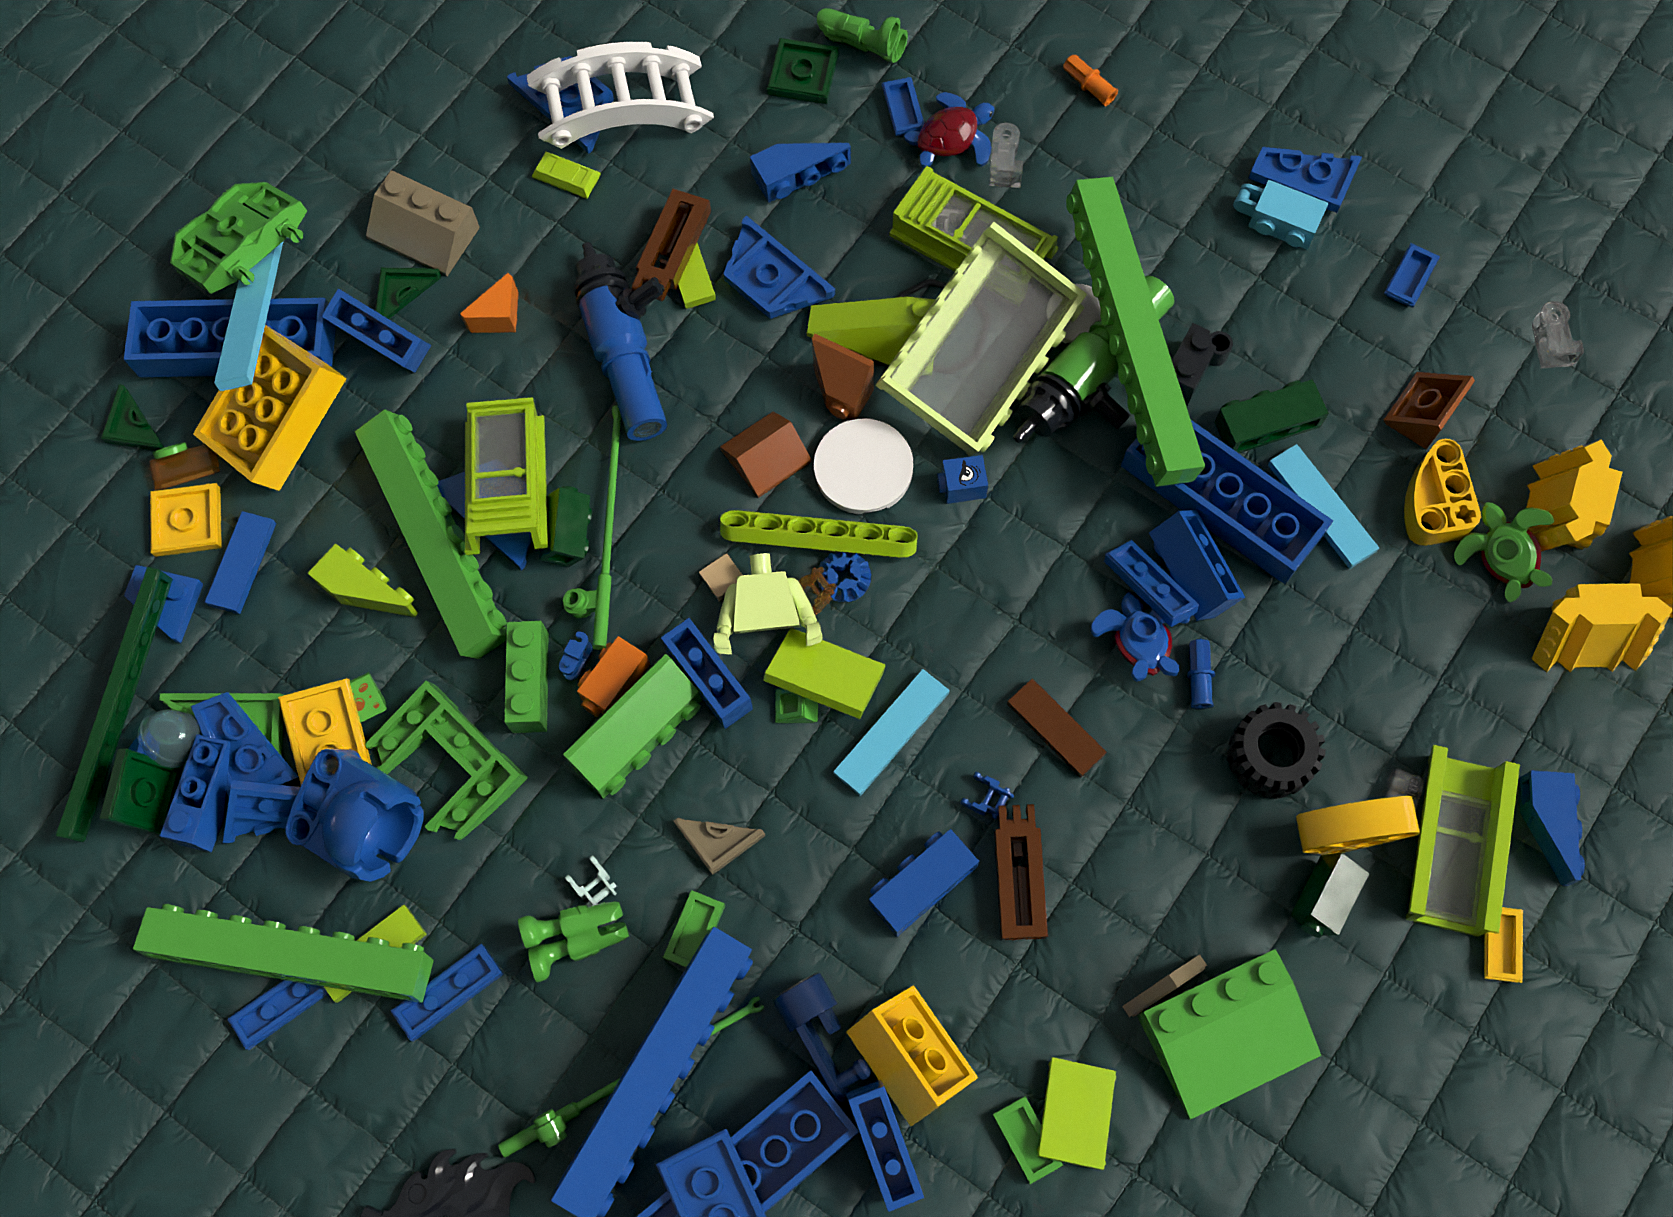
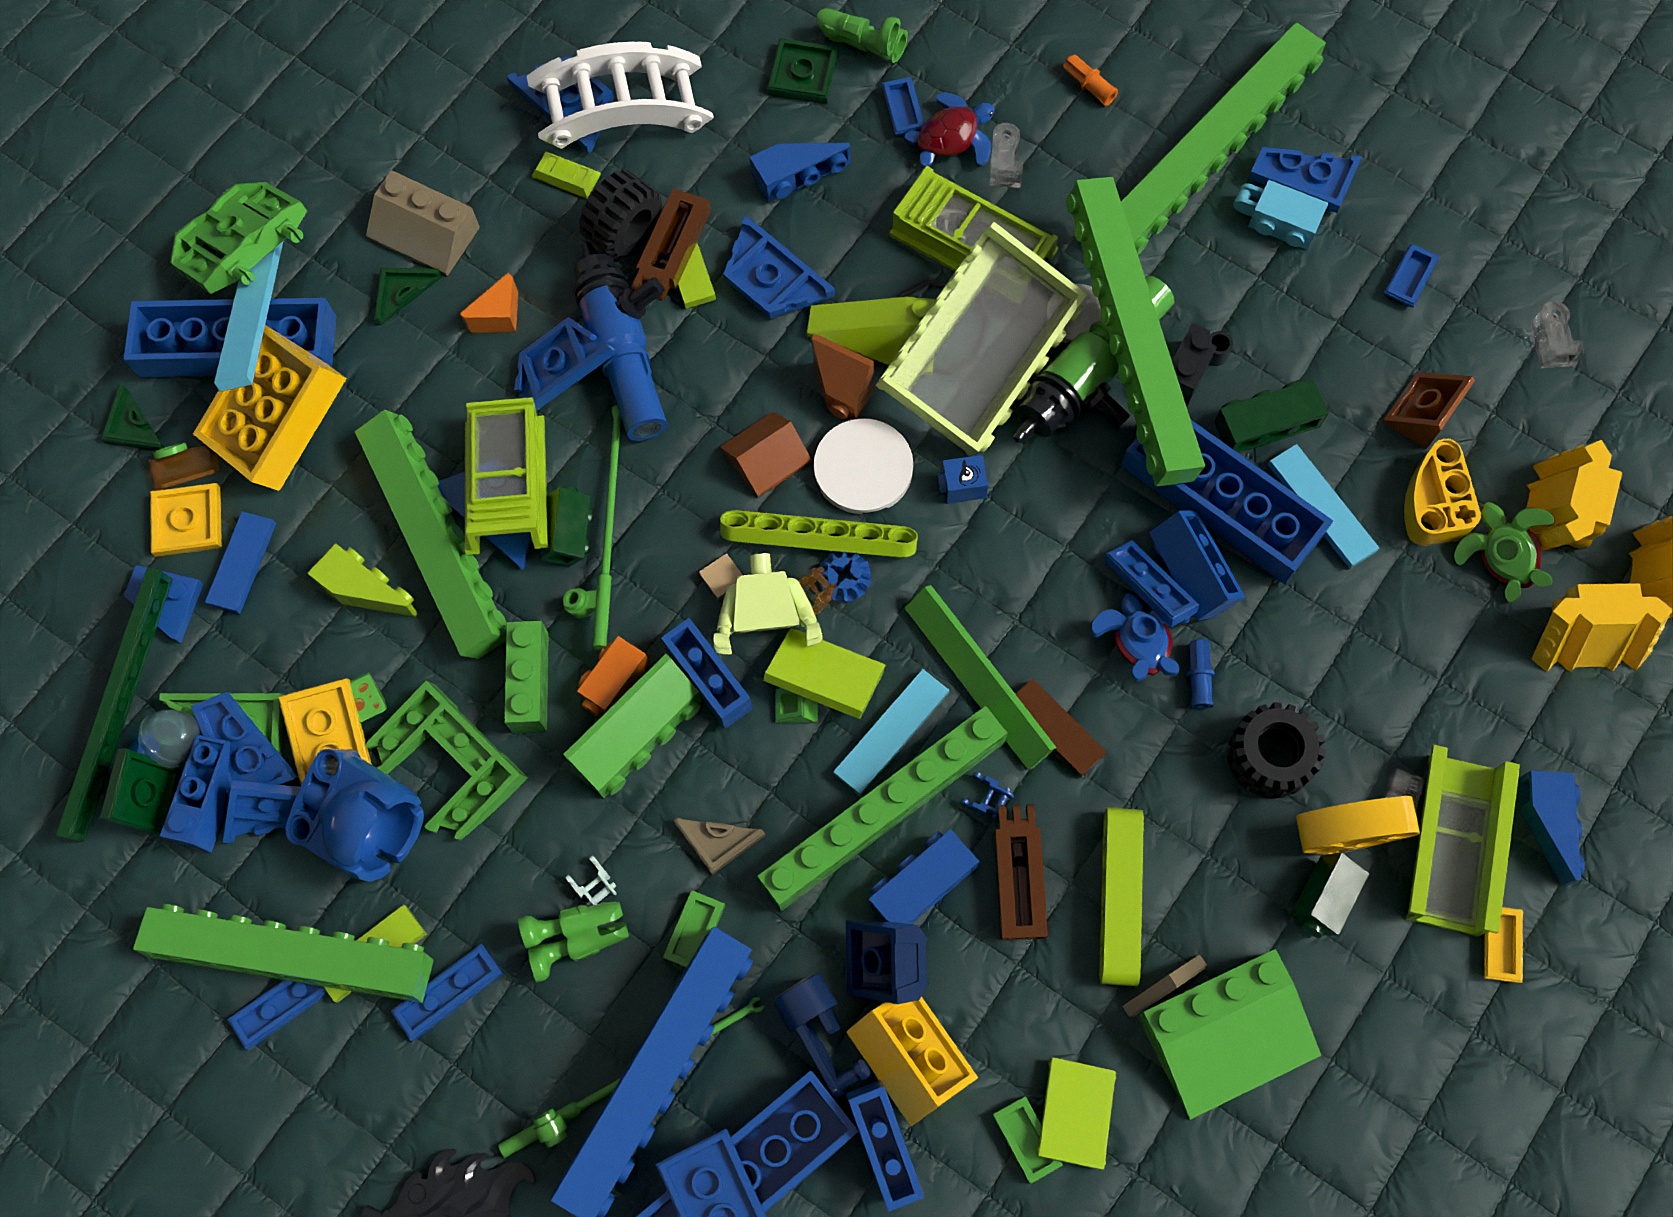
blue brick [321,289,432,373] -> none
blue piece [559,632,593,680] -> none
none -> blue wing [511,317,617,423]
none -> black tyre [579,169,662,259]
none -> bright green brick [758,706,1008,912]
none -> dark blue slope [846,920,929,1005]
none -> bright green tile [905,585,1057,770]
none -> lime beam [1099,807,1144,987]
none -> bright green brick [1121,22,1326,255]

